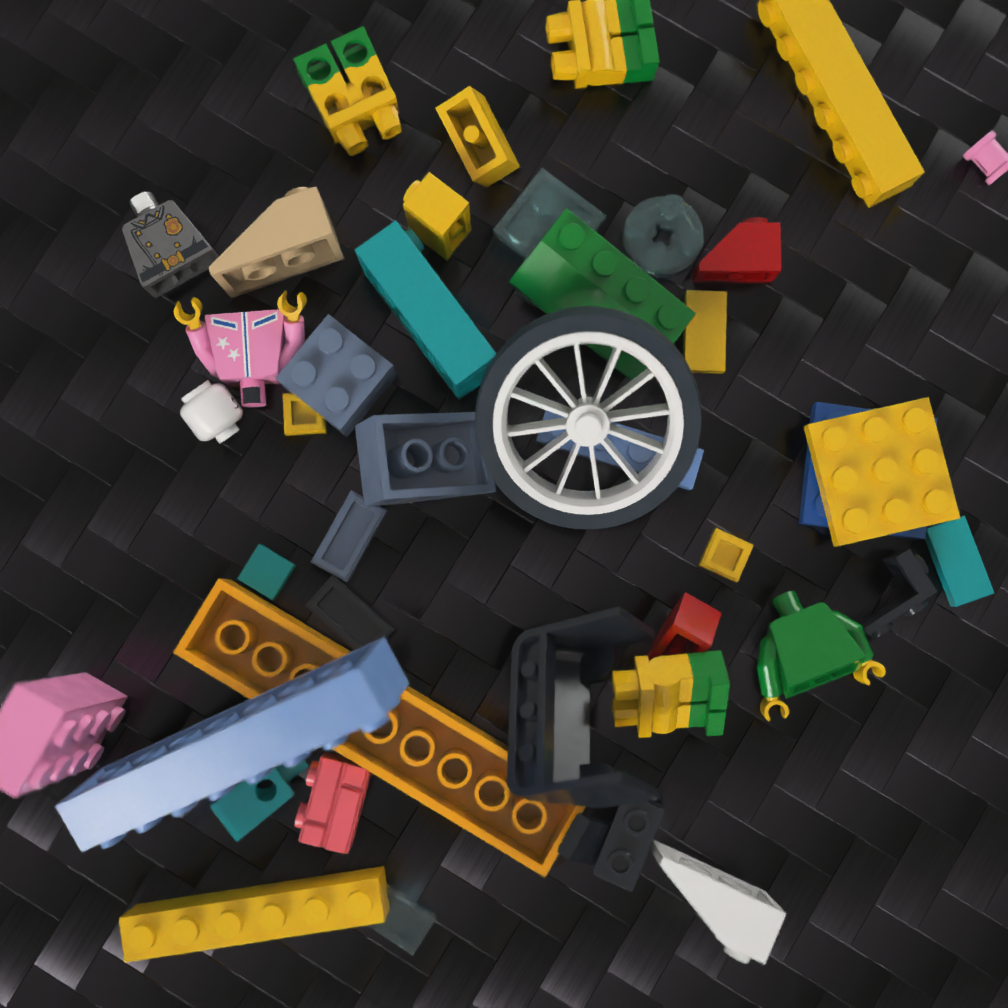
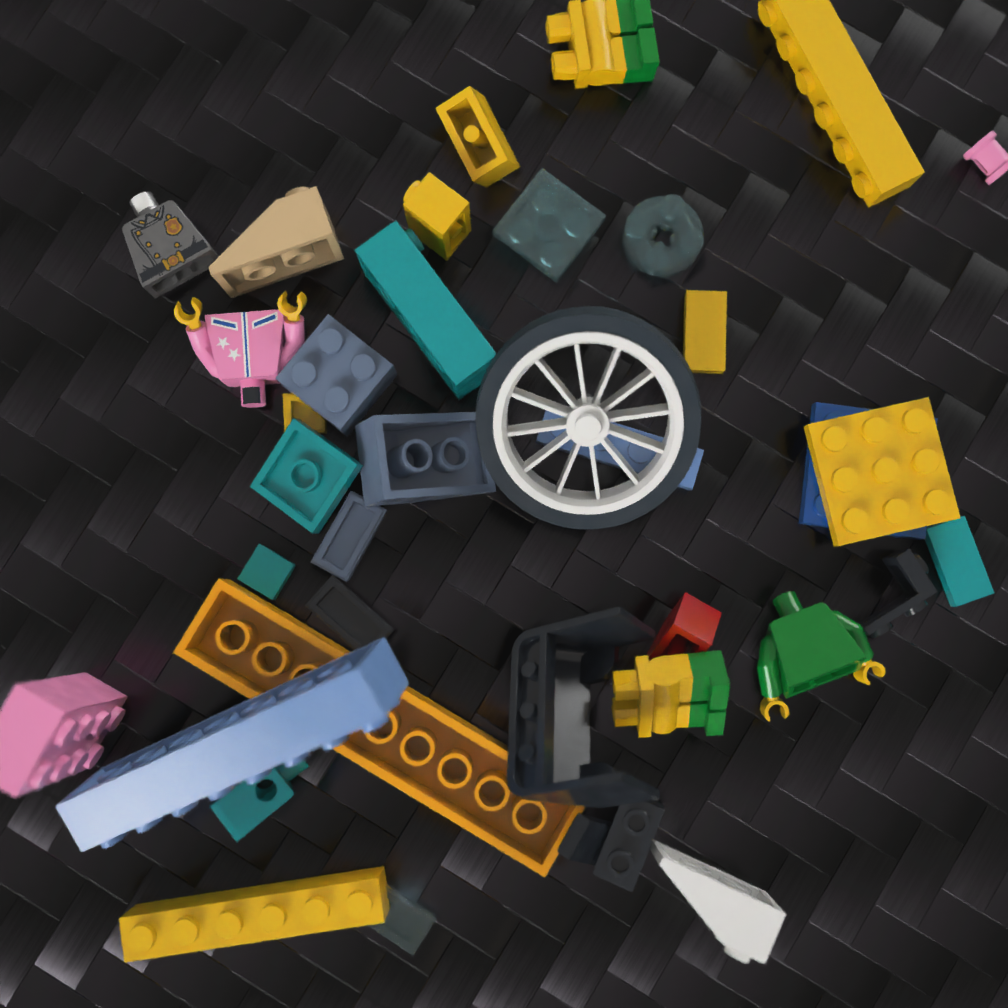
white head [180,380,243,444] -> none
yellow hips [293,26,402,156] -> none
coral brick [294,752,371,854] -> none
green slope [508,208,696,381] -> none
red slope [692,217,782,282] -> none
yellow tile [697,528,754,583] -> none
none -> teal plate [250,418,363,534]

